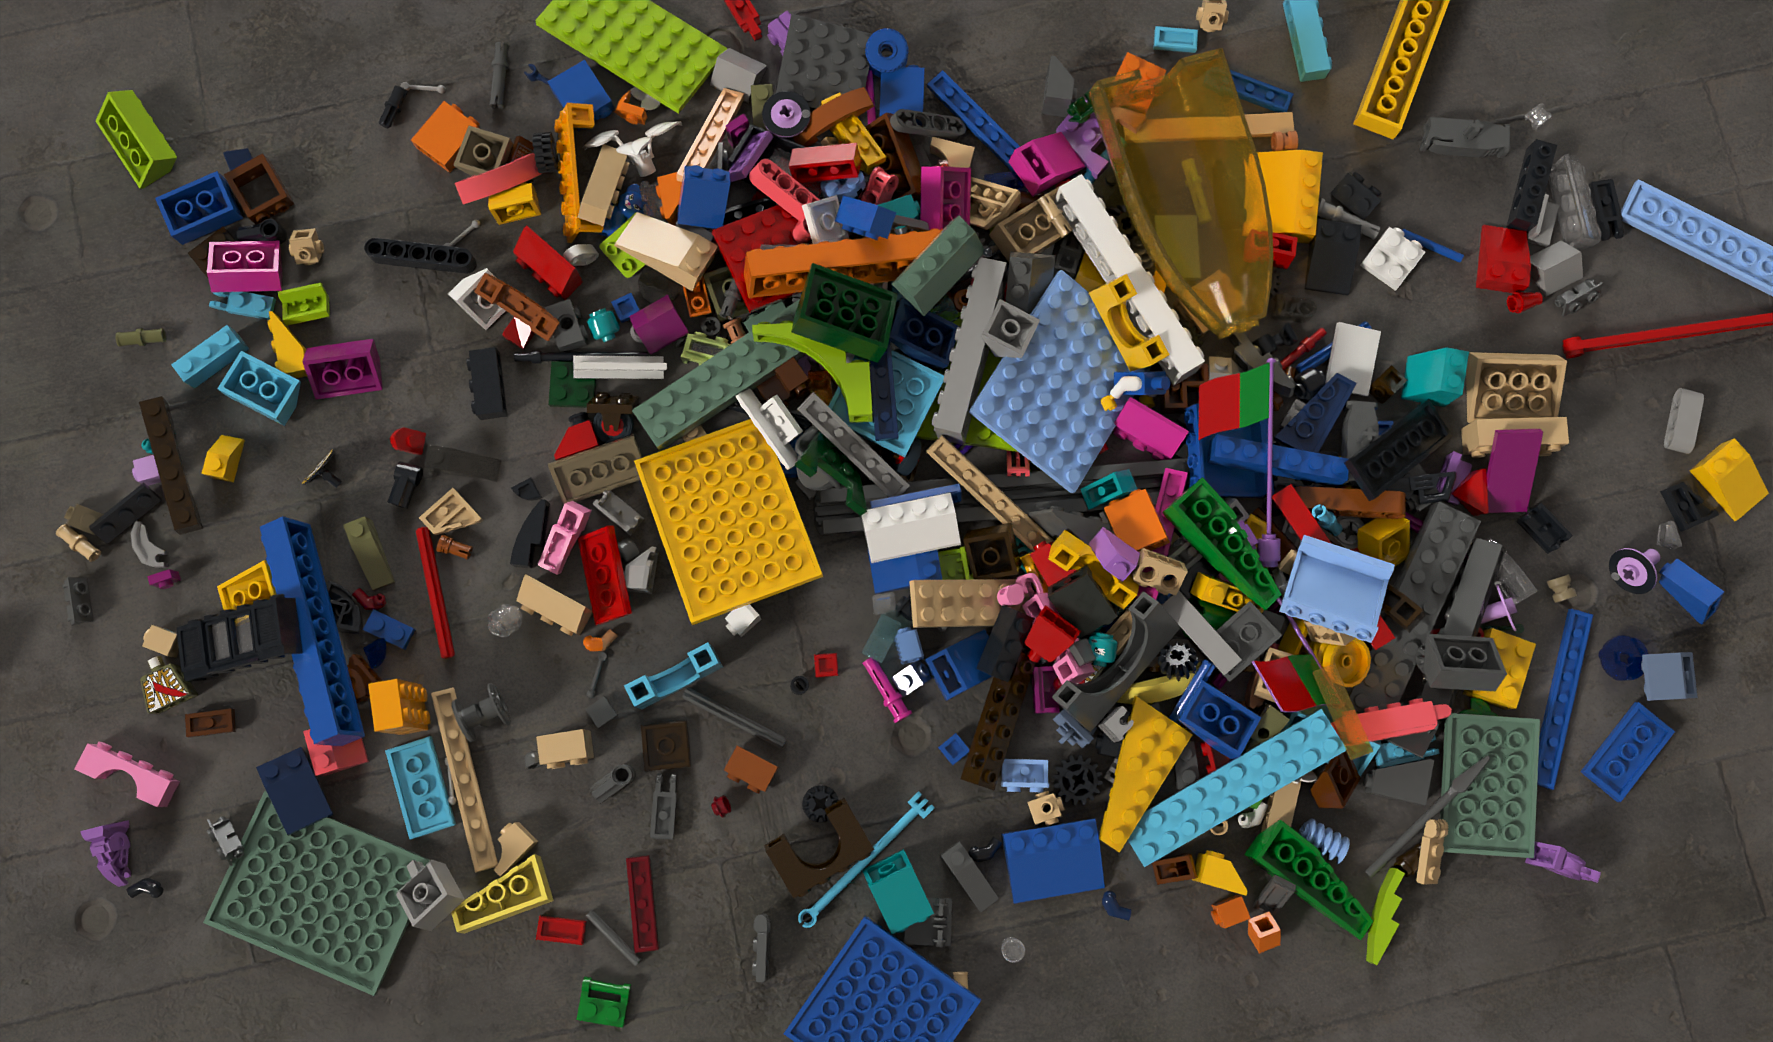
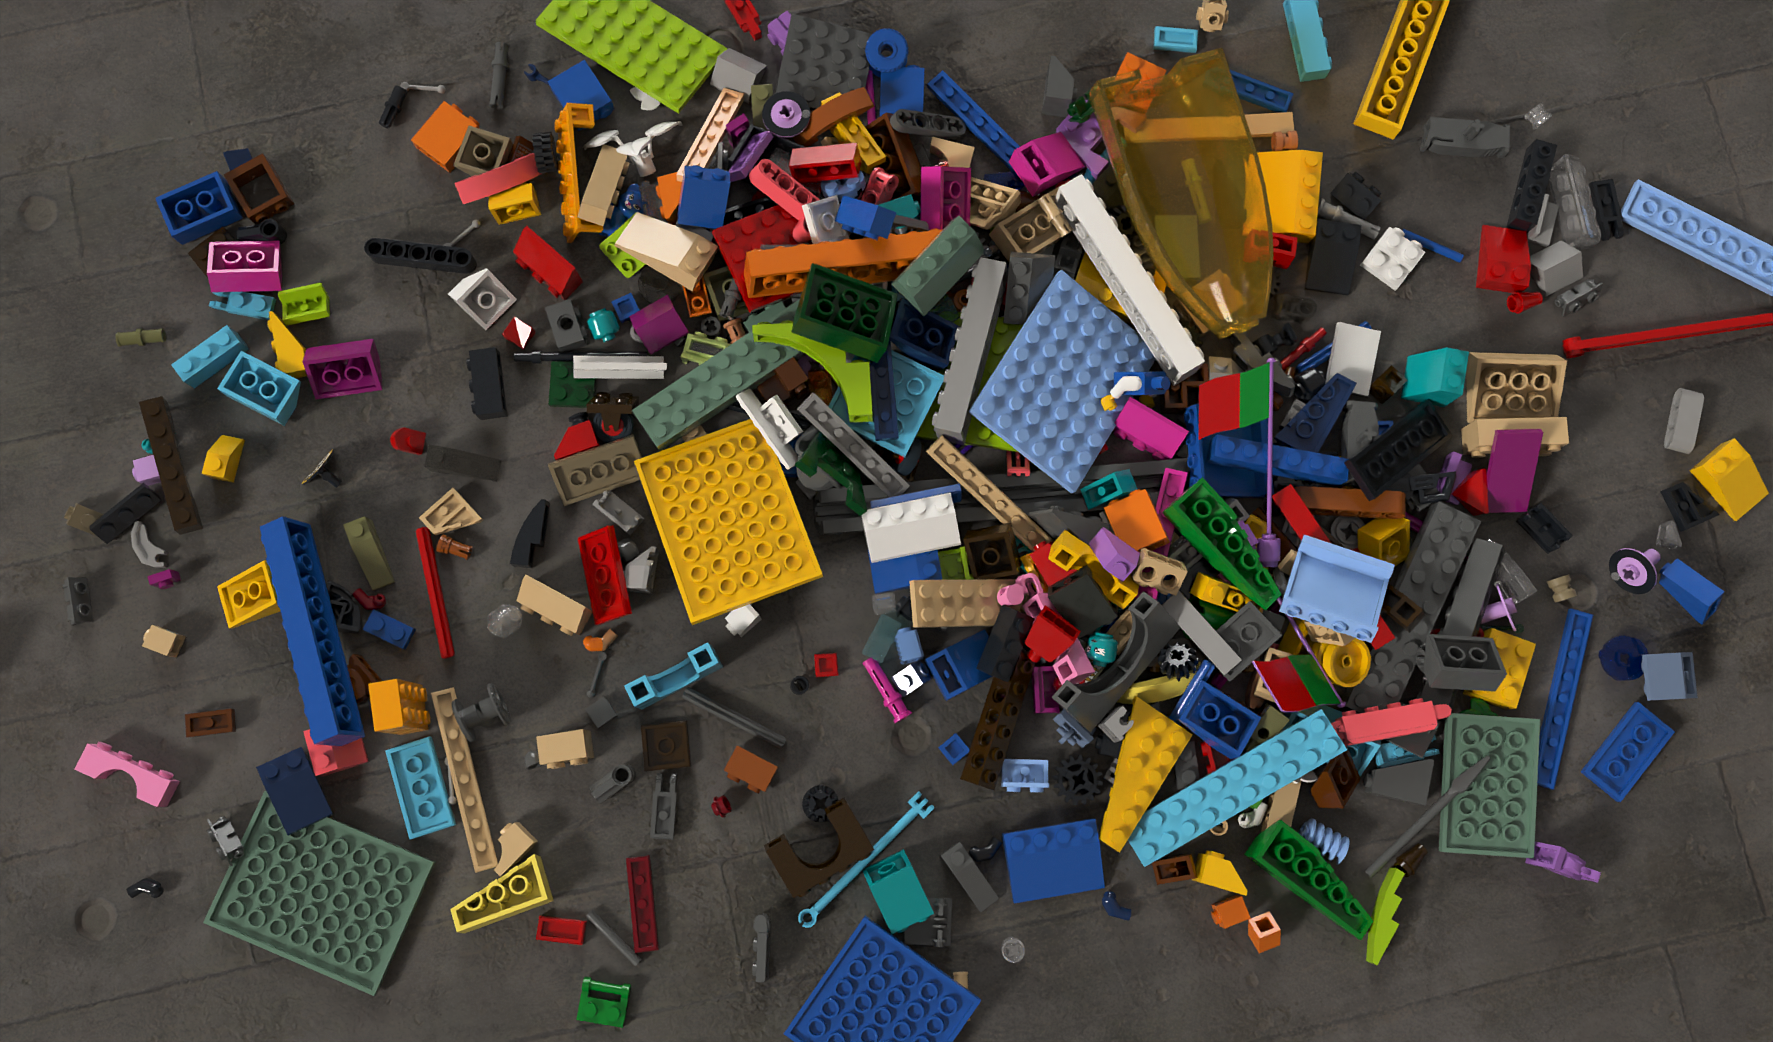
tan pin [56,524,101,562] -> none
medium lavender piece [81,820,131,887] -> none
lime slope [96,90,177,189] -> none
torso [140,656,198,715] -> none
black window [176,594,303,682] -> none
tan brick [289,228,324,265] -> none
clear blue tile [363,638,387,669] -> none
black piece [387,461,423,509] -> none
light grey hinge [396,860,465,931] -> none
dark orange slope [474,273,560,341] -> none
black tile [511,477,542,501] -> none
bright pink slope [538,501,592,575] -> none
white beam [563,244,599,266] -> none
orange plate [615,90,647,125] -> none
light grey slope [981,299,1040,358] -> none
tan brick [1027,791,1065,826] -> none
dark grey tile [1069,638,1096,667] -> none
yellow arch [1089,274,1169,372] -> none
dark grey tile [1253,875,1296,917] -> none
medium azure pin [1312,504,1343,536] -> none
clear yellow plate [1312,663,1373,761] -> none
tan hinge [1416,819,1449,884] -> none

